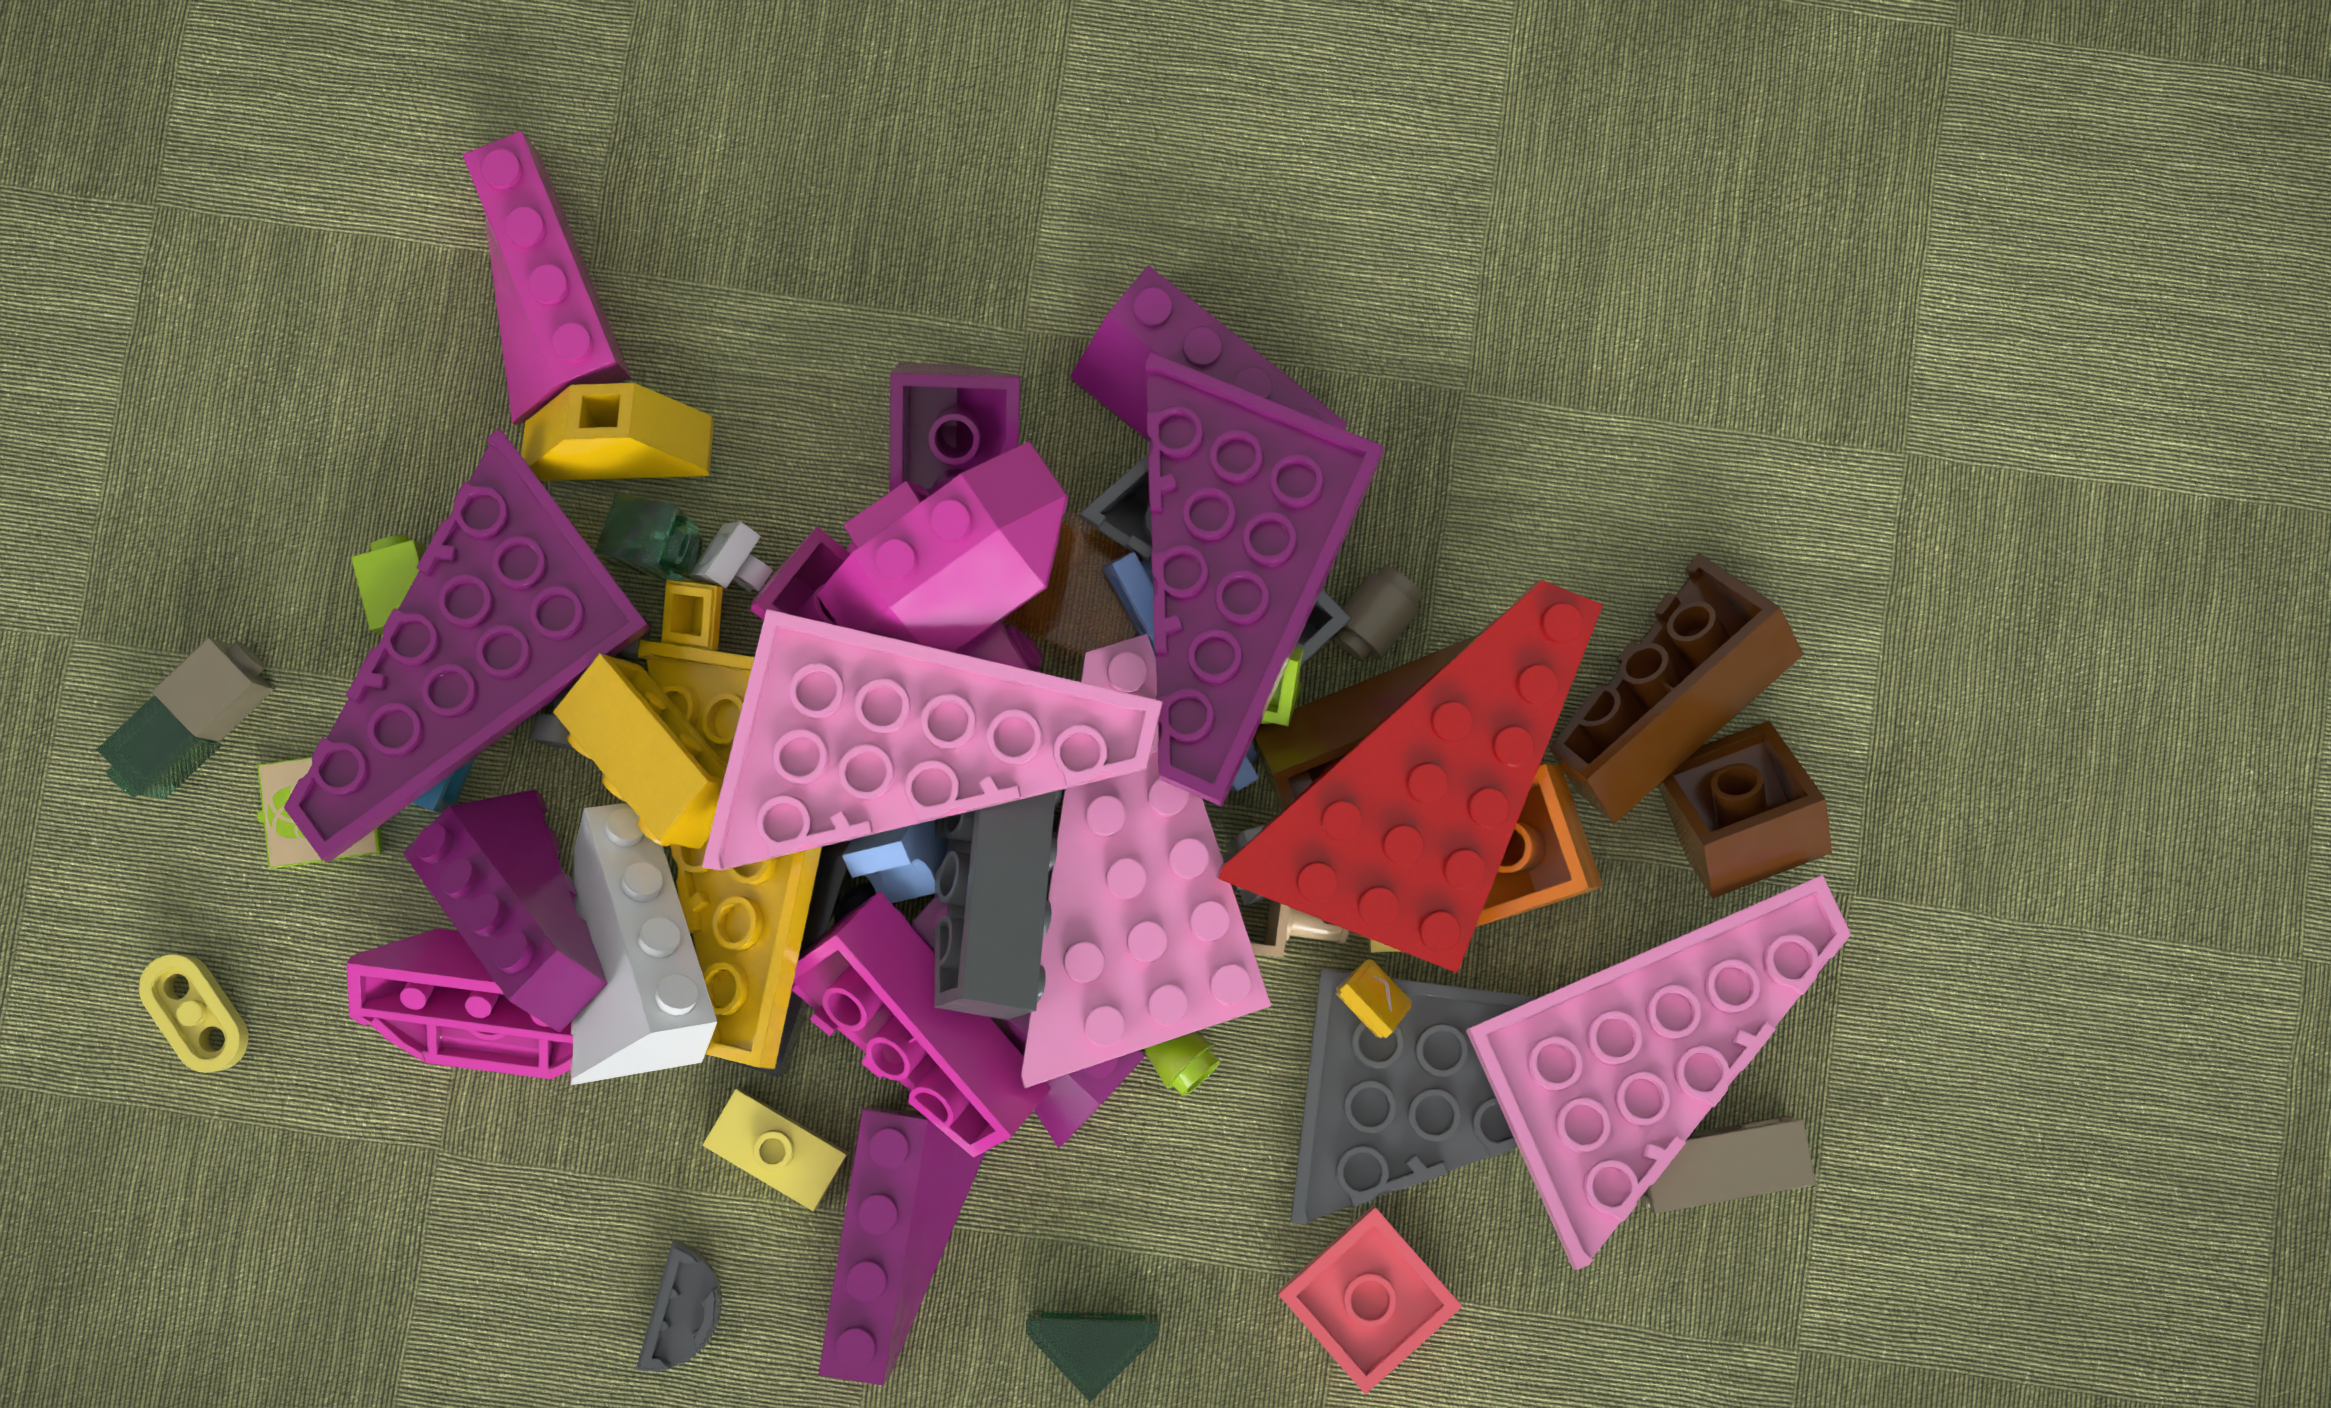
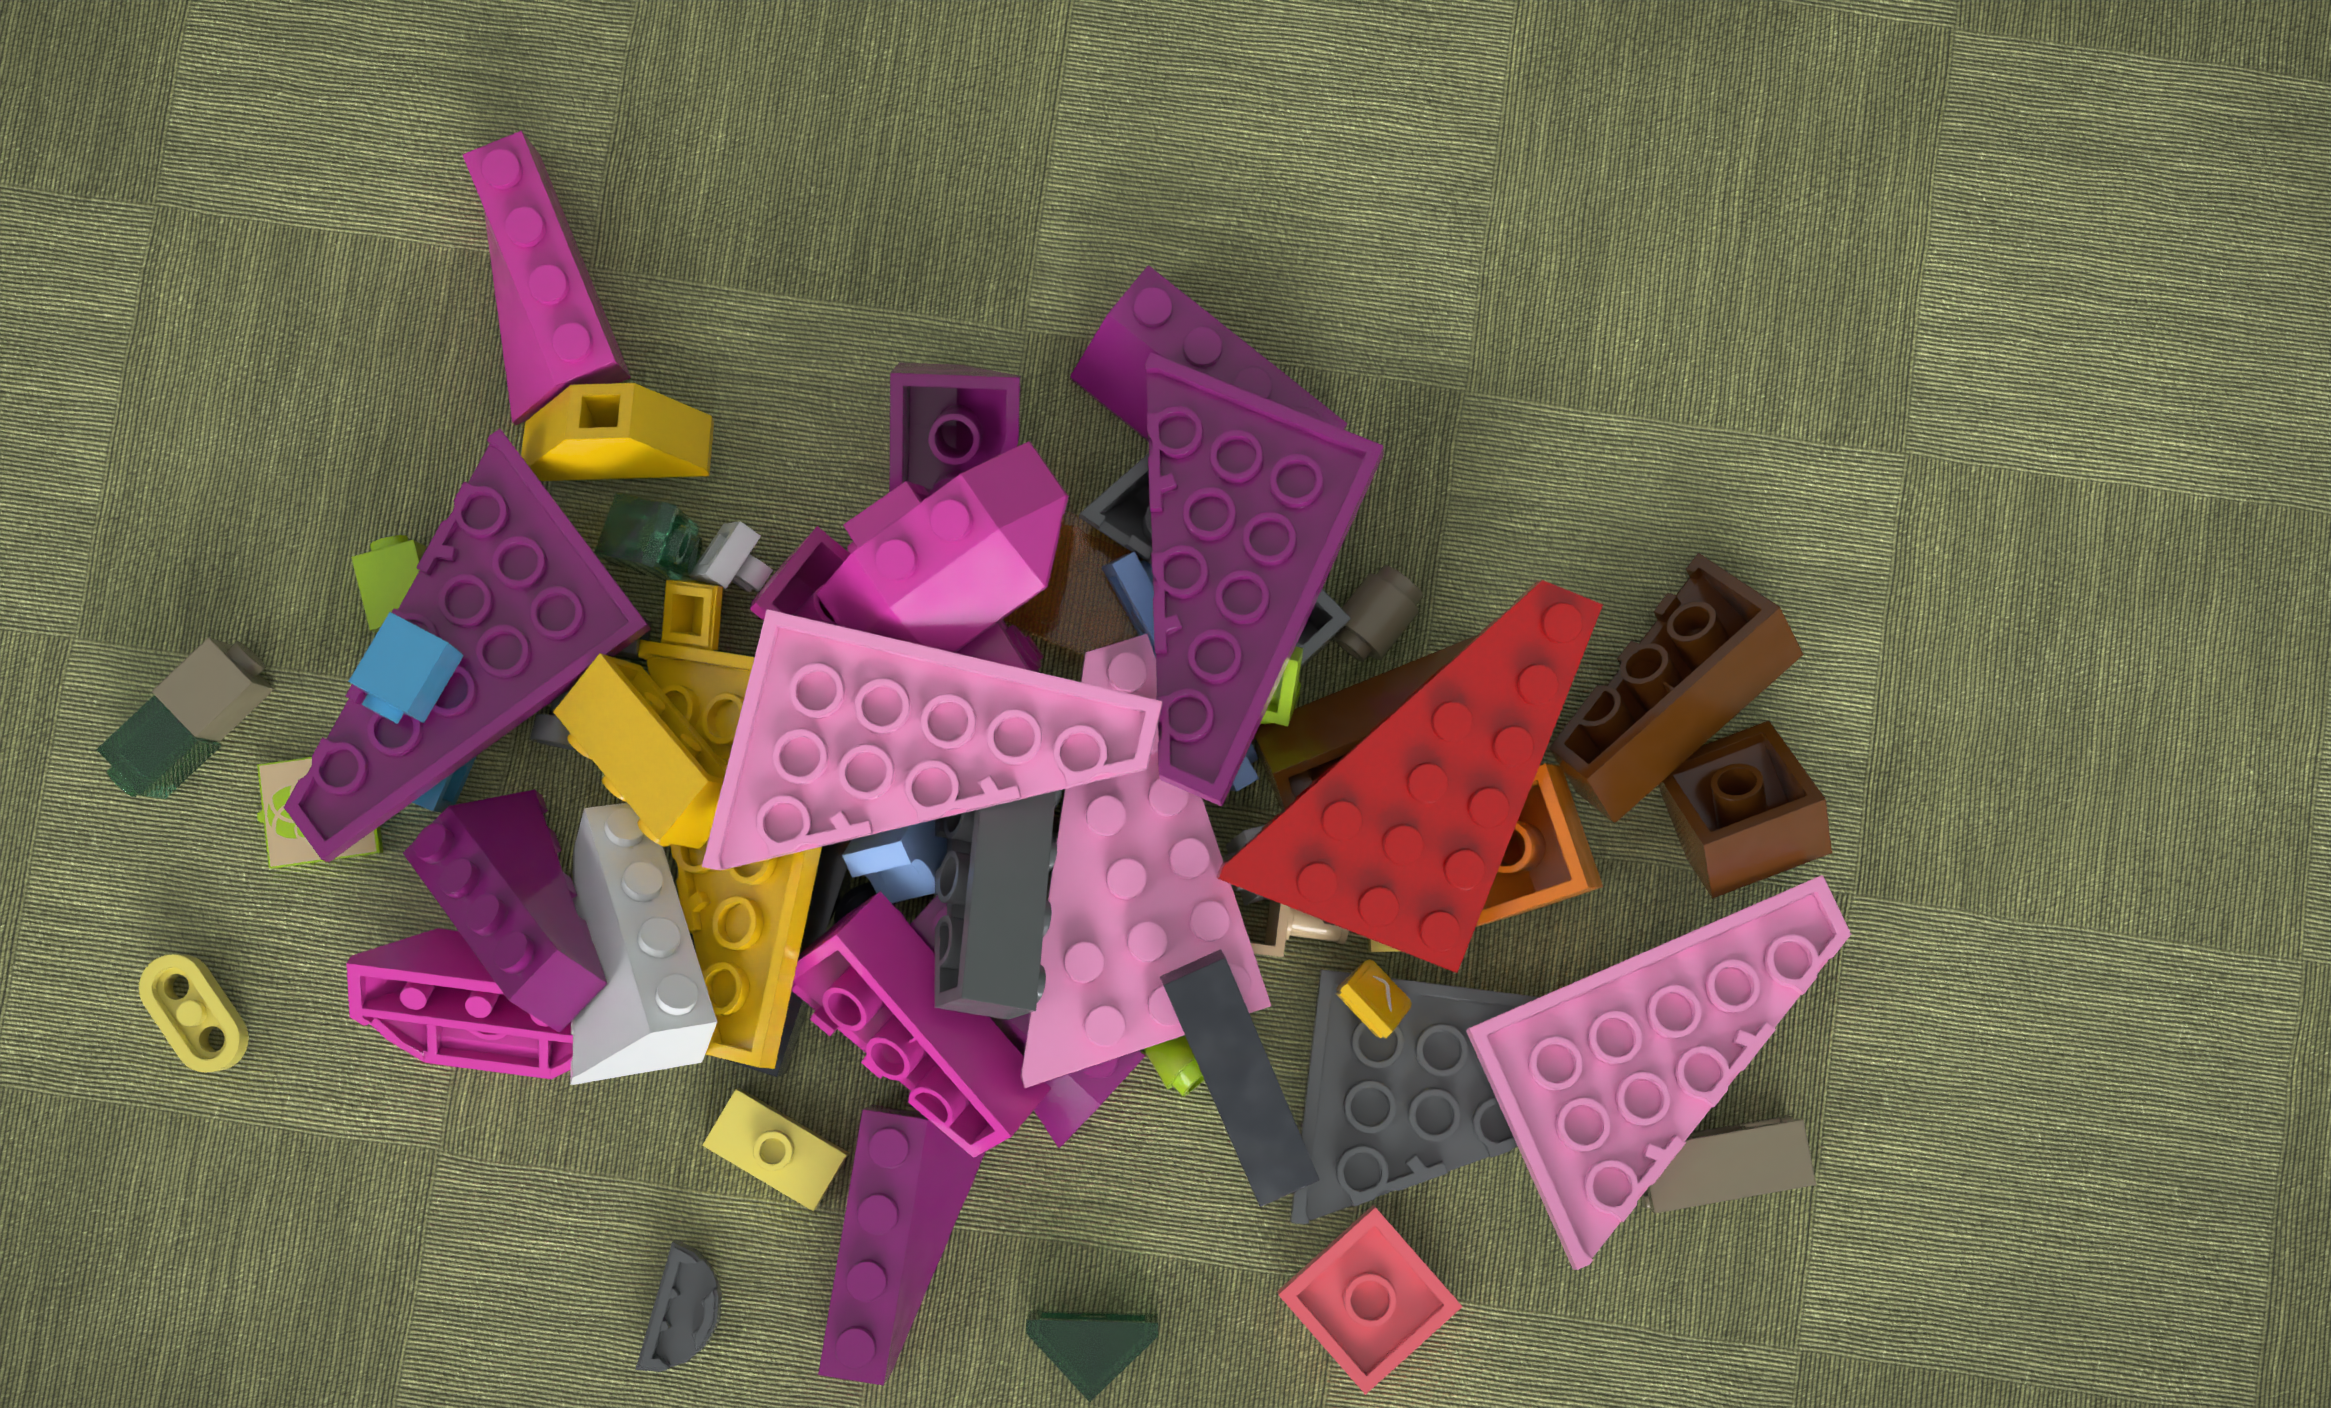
none -> dark azure brick [348,612,464,724]
none -> black tile [1160,949,1320,1207]

